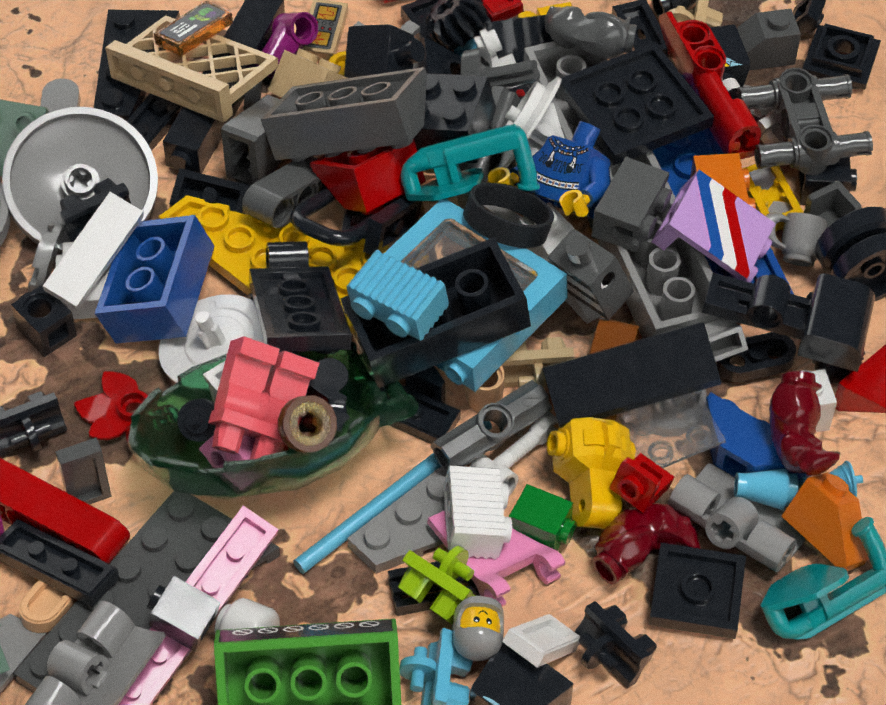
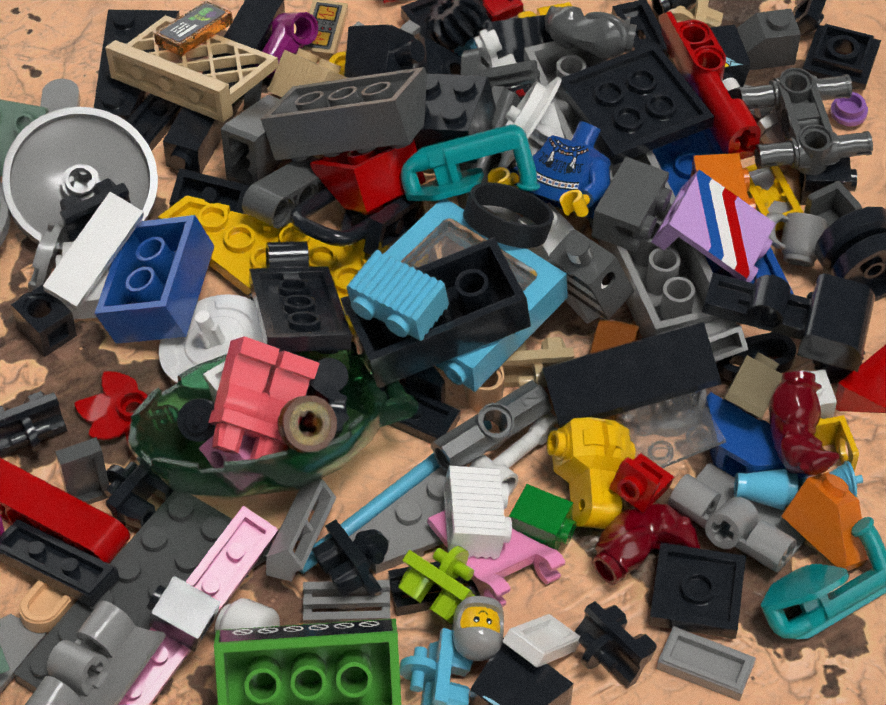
none -> black hips [104,449,180,529]
none -> light grey piece [266,479,336,582]
none -> light grey tile [303,580,390,624]
none -> black hips [312,519,389,598]
none -> light grey tile [657,626,756,701]
none -> dark tan slope [722,352,782,419]
none -> yellow bracket [814,415,859,472]
none -> medium lavender plate [830,92,868,126]

